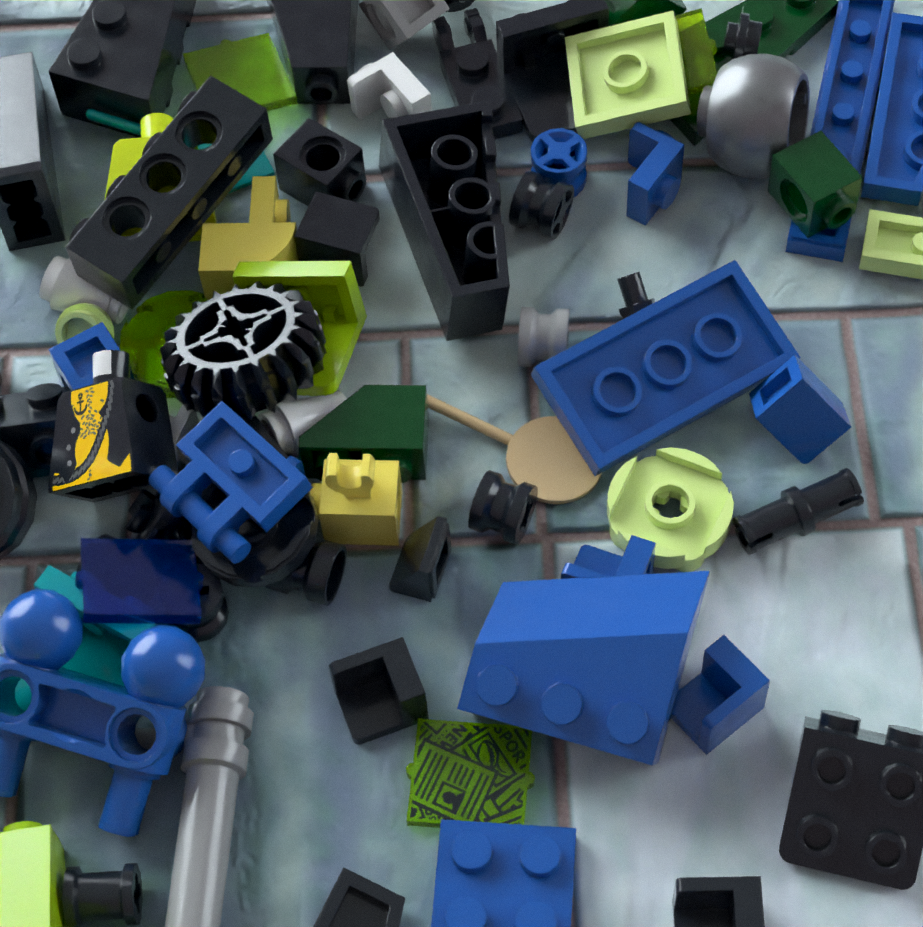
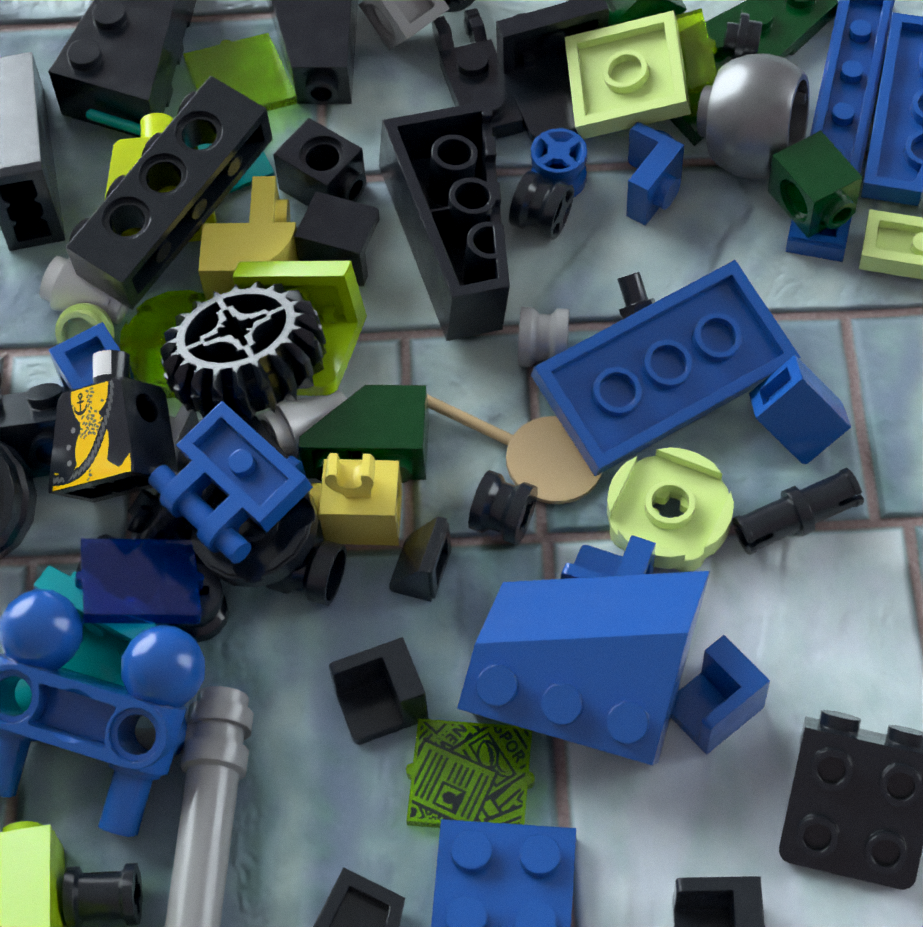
white bracket [347,52,432,119] -> none

